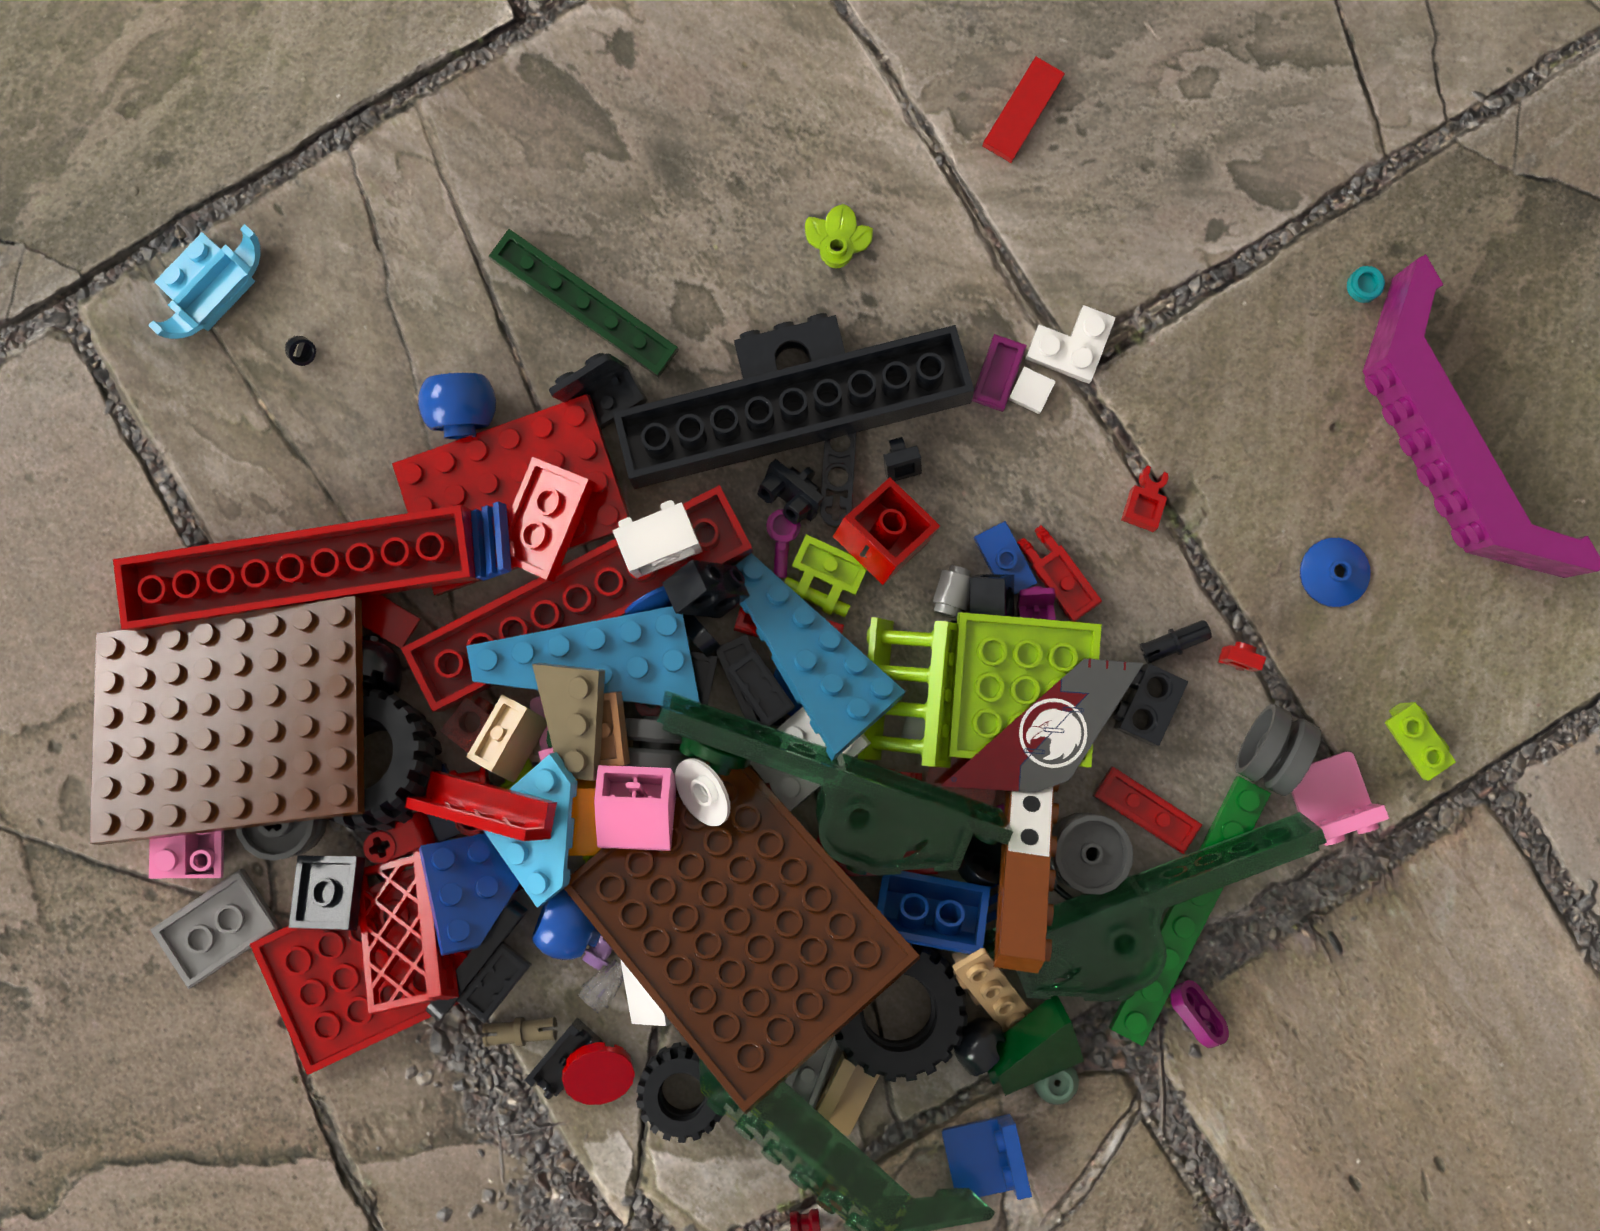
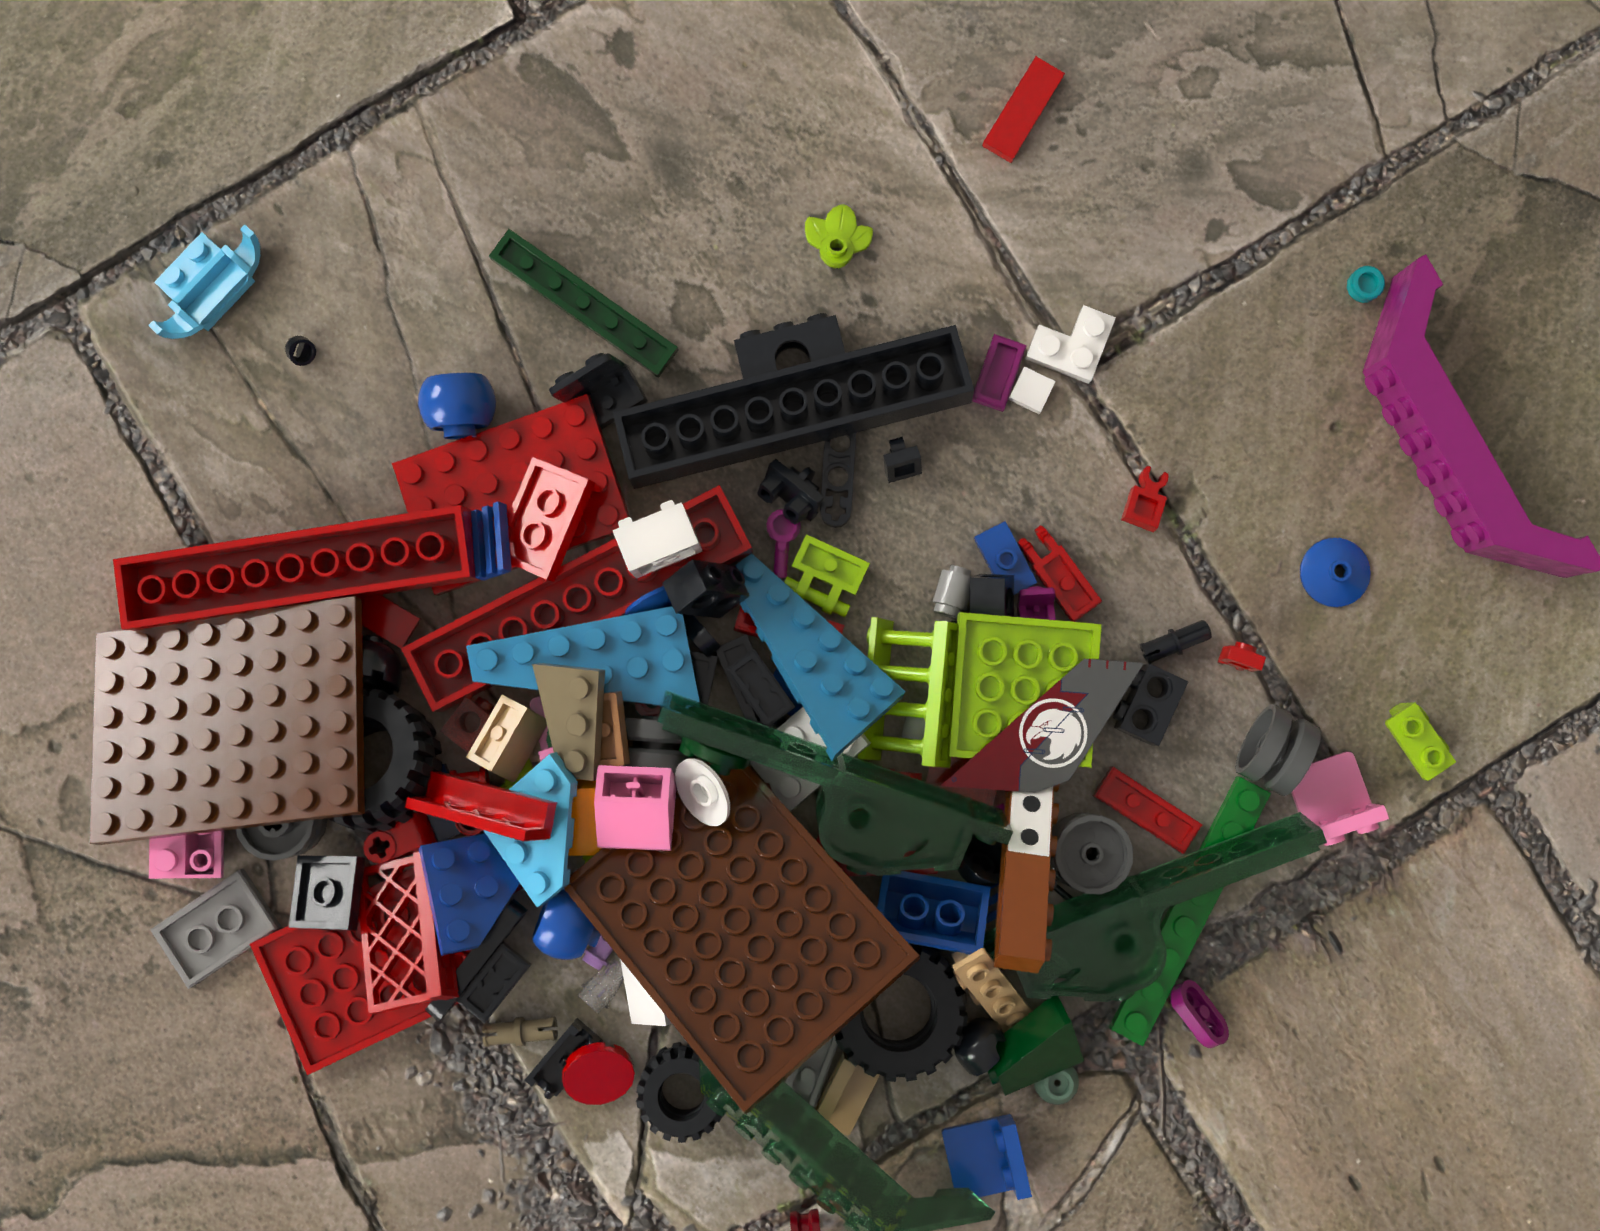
red brick [832,477,940,585] -> none

